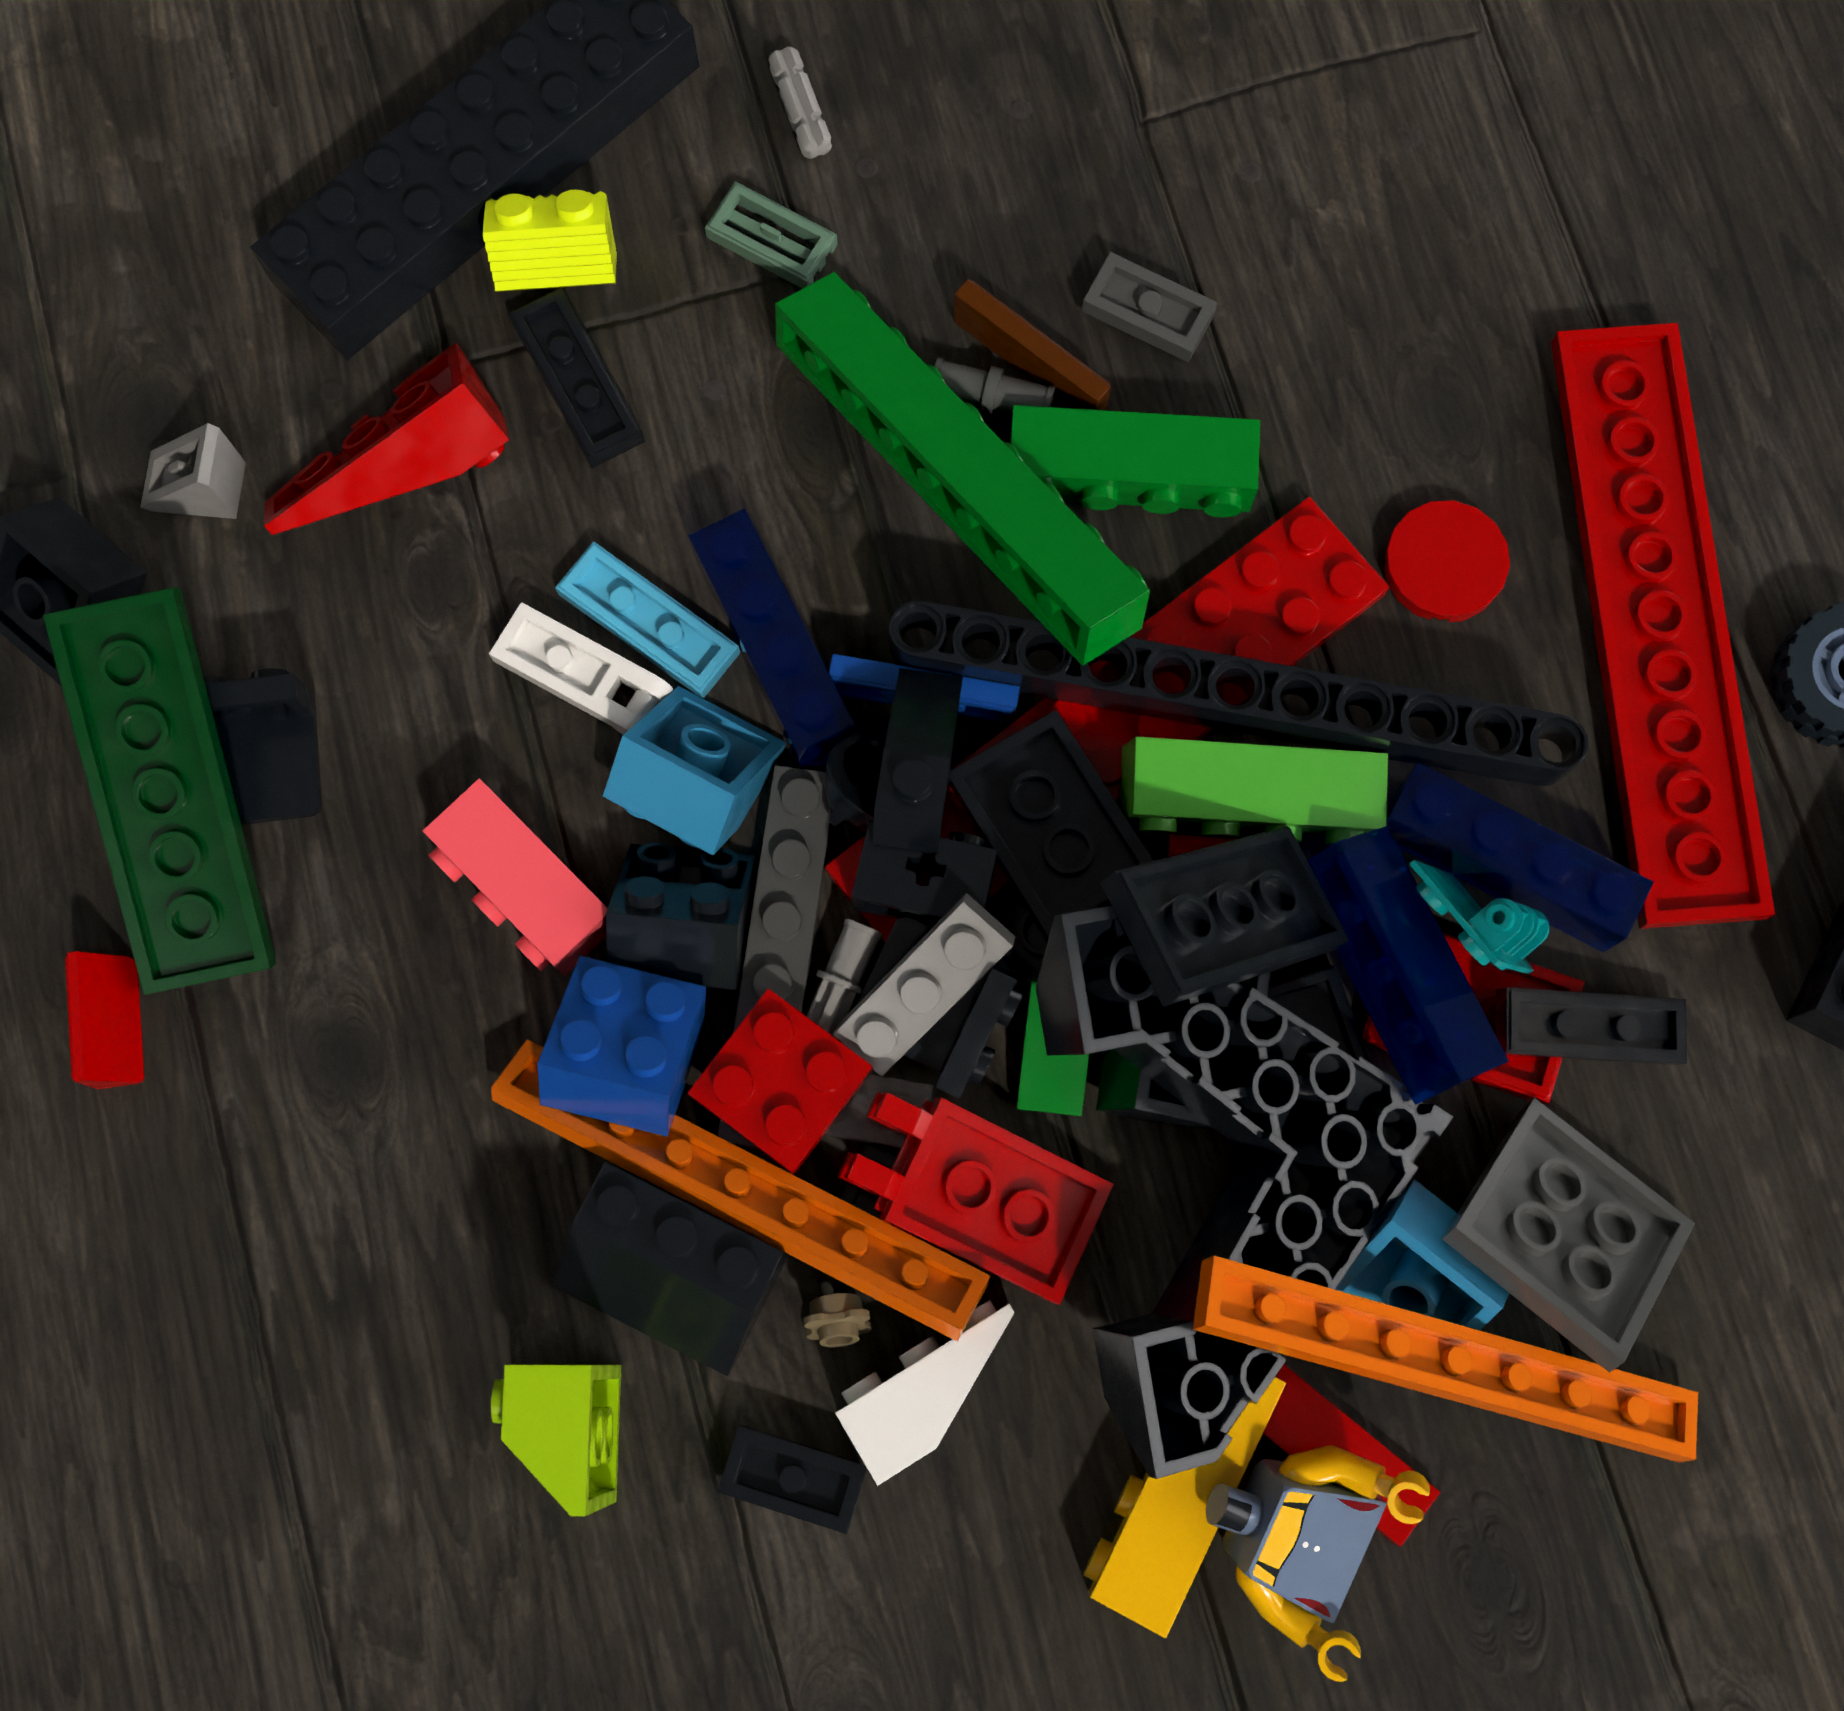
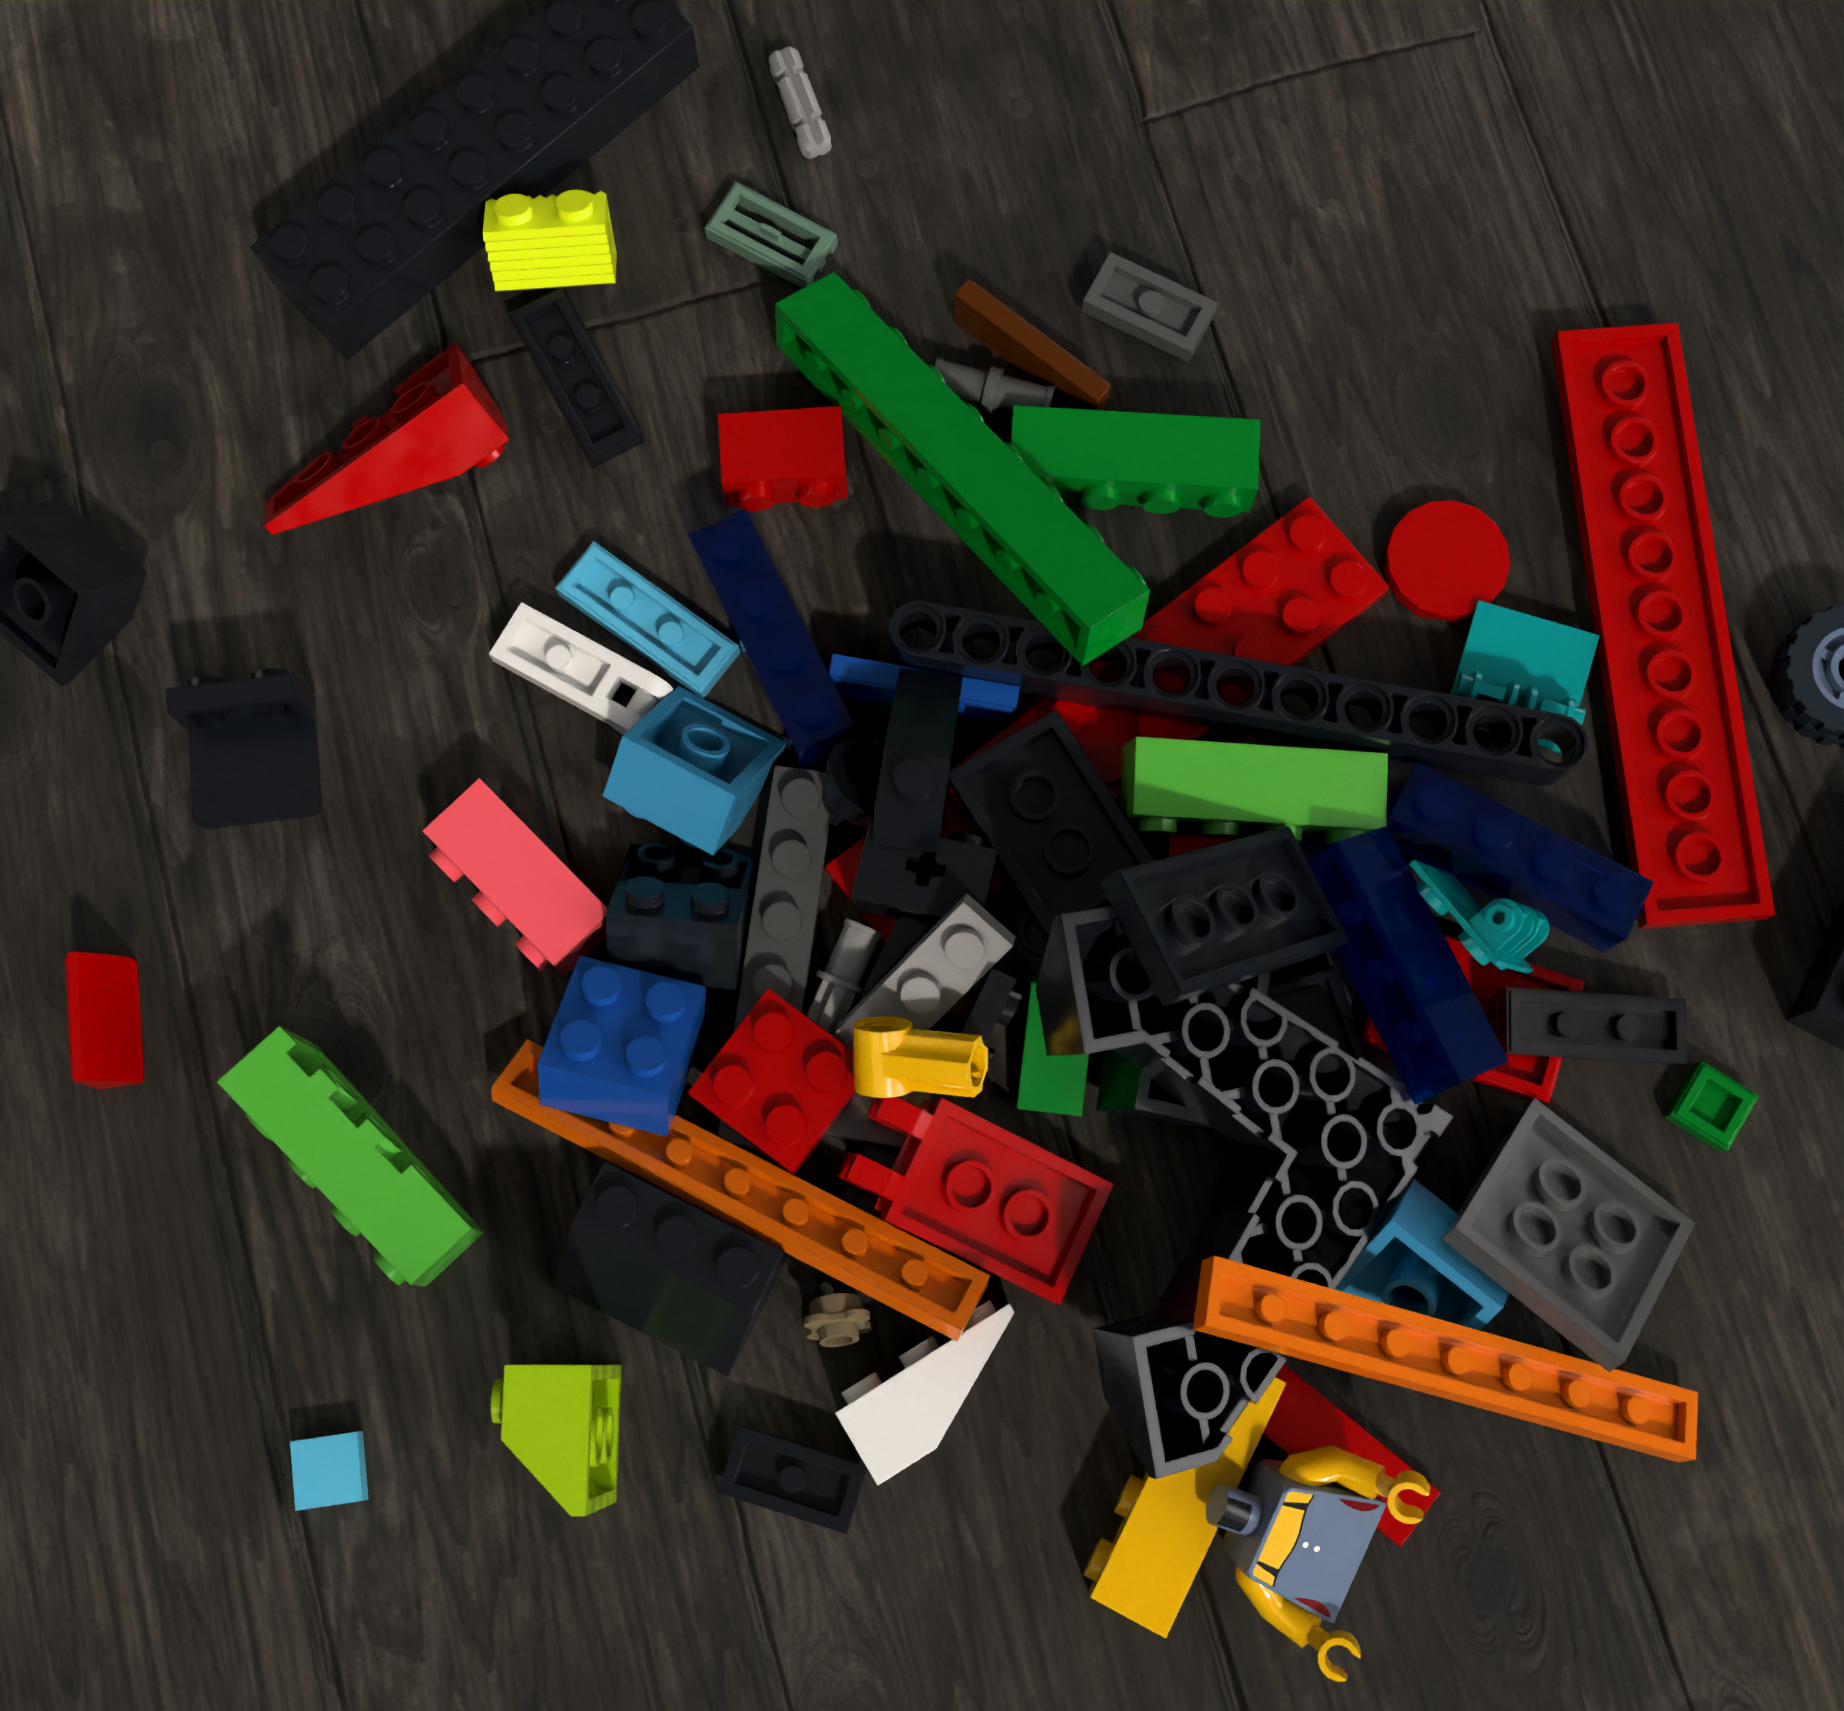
dark green plate [43,587,277,995] -> none
light grey slope [140,423,246,519] -> none
none -> bright green wedge [217,1026,485,1287]
none -> medium azure tile [290,1431,369,1511]
none -> red brick [718,406,848,512]
none -> yellow piece [853,1016,988,1098]
none -> teal hinge [1450,600,1600,754]
none -> green tile [1663,1061,1759,1153]

